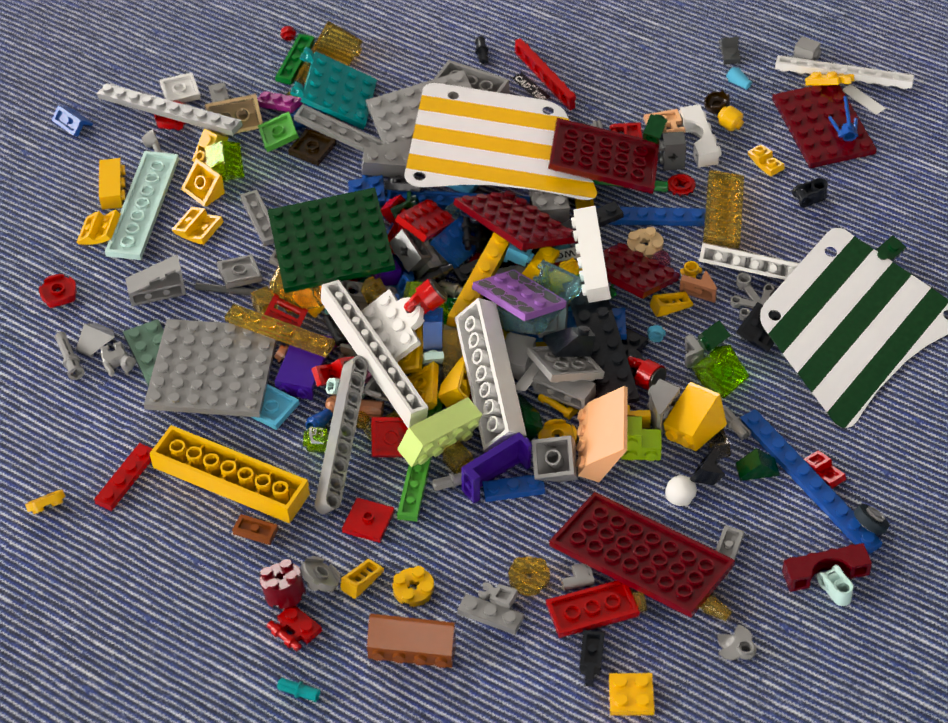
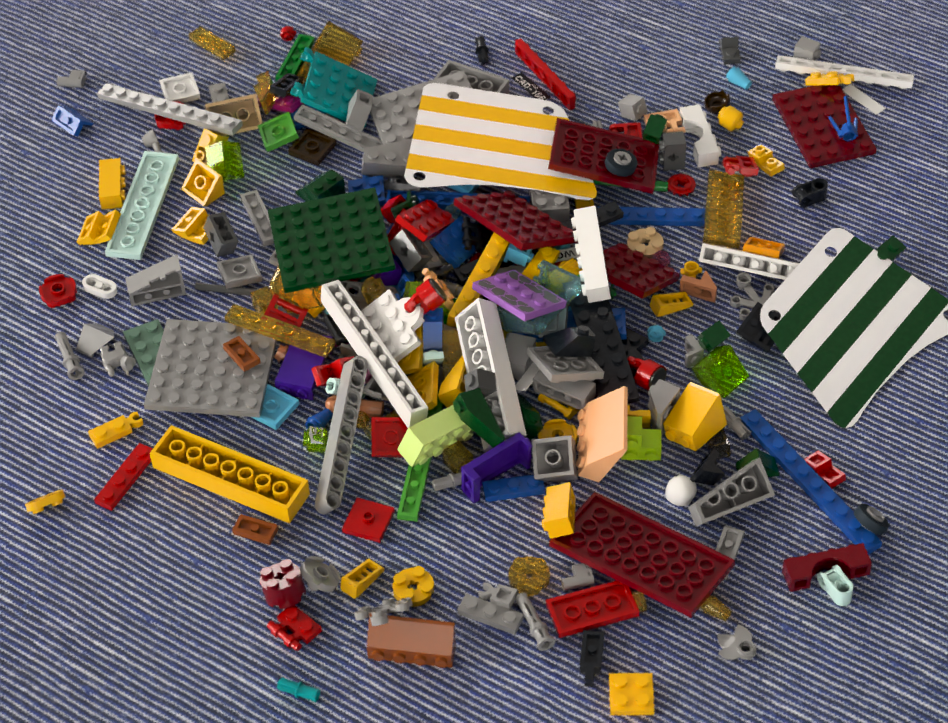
none -> light grey piece [56,70,87,88]
none -> white plate [82,274,117,299]
none -> yellow plate [88,412,144,449]
none -> clear yellow plate [188,26,236,60]
none -> dark grey brick [203,212,238,257]
none -> dark orange plate [223,336,260,372]
none -> clear yellow slope [253,71,276,115]
none -> black plate [269,73,303,98]
none -> dark green slope [295,169,346,202]
none -> light grey slope [346,89,373,132]
none -> light grey plant [354,598,413,626]
none -> light nougat plate [422,268,455,311]
none -> dark green slope [453,388,505,448]
none -> dark grey slope [464,368,497,398]
none -> light grey pin [515,593,555,651]
none -> yellow brick [542,482,576,539]
none -> black wheel [605,149,637,177]
none -> light grey brick [618,94,648,121]
none -> light grey wedge [688,457,775,526]
none -> red plate [722,155,759,177]
none -> light orange tile [742,237,785,259]

